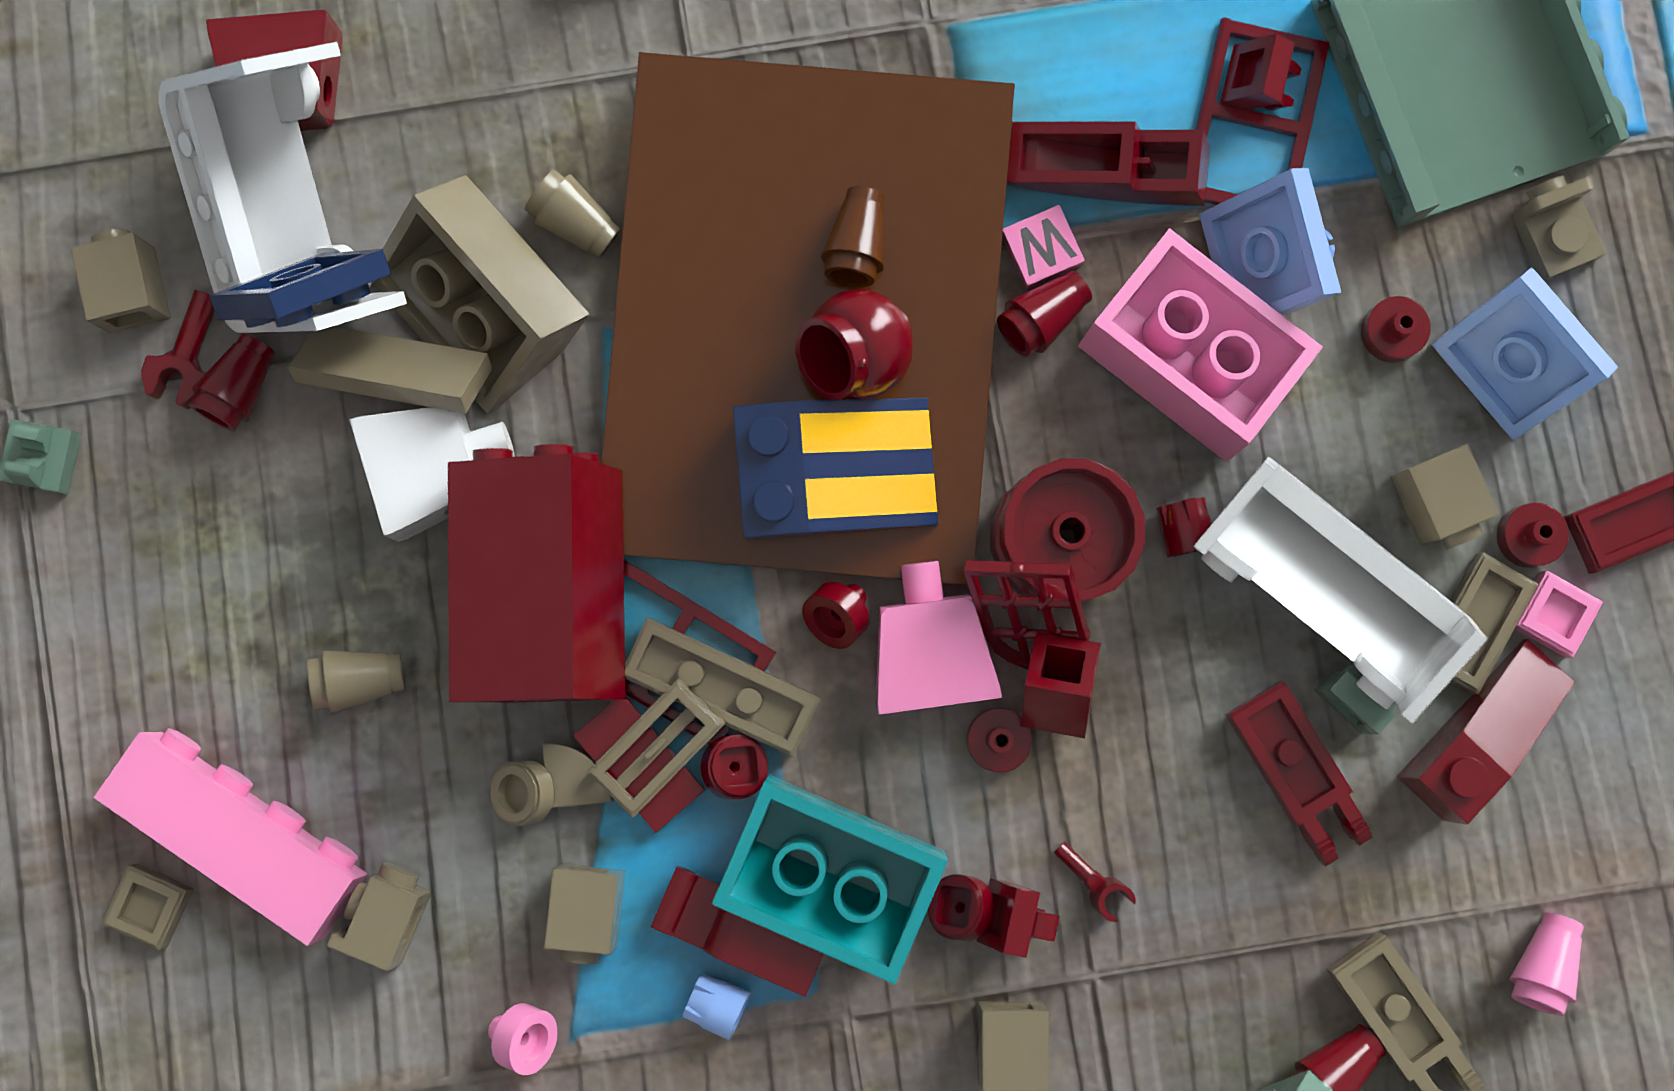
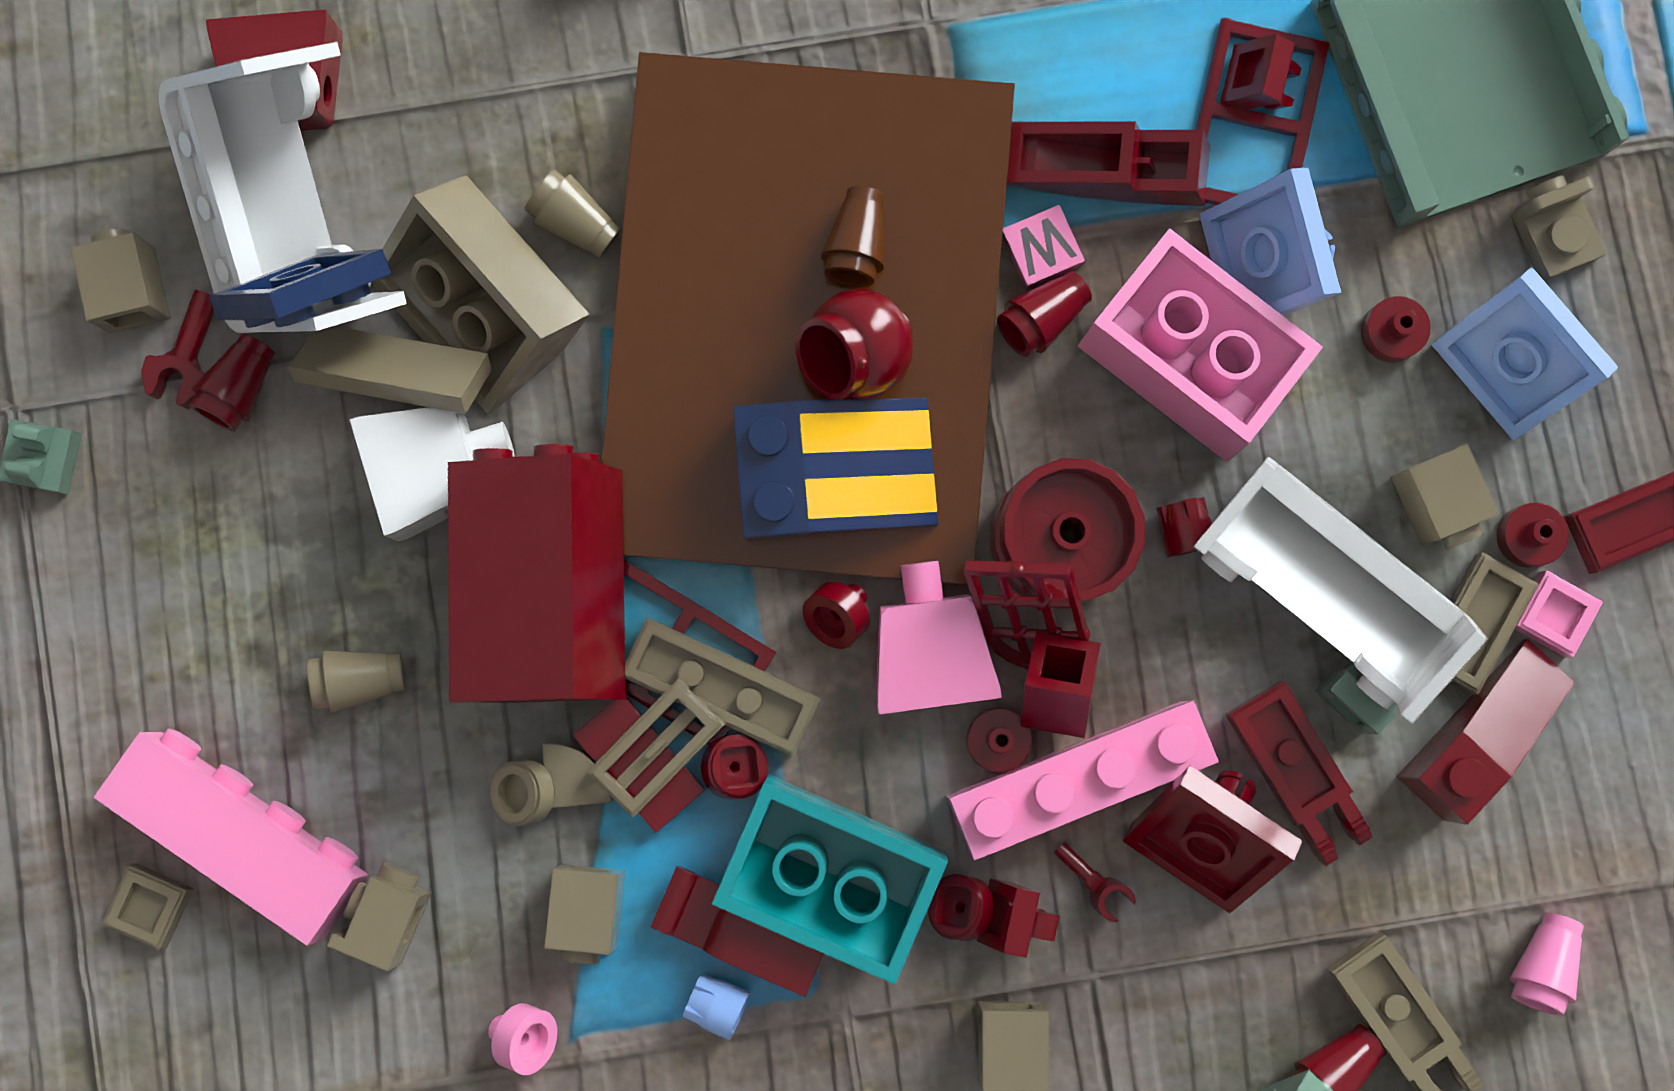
none -> bright pink brick [945,701,1219,860]
none -> dark red tile [1123,765,1302,914]

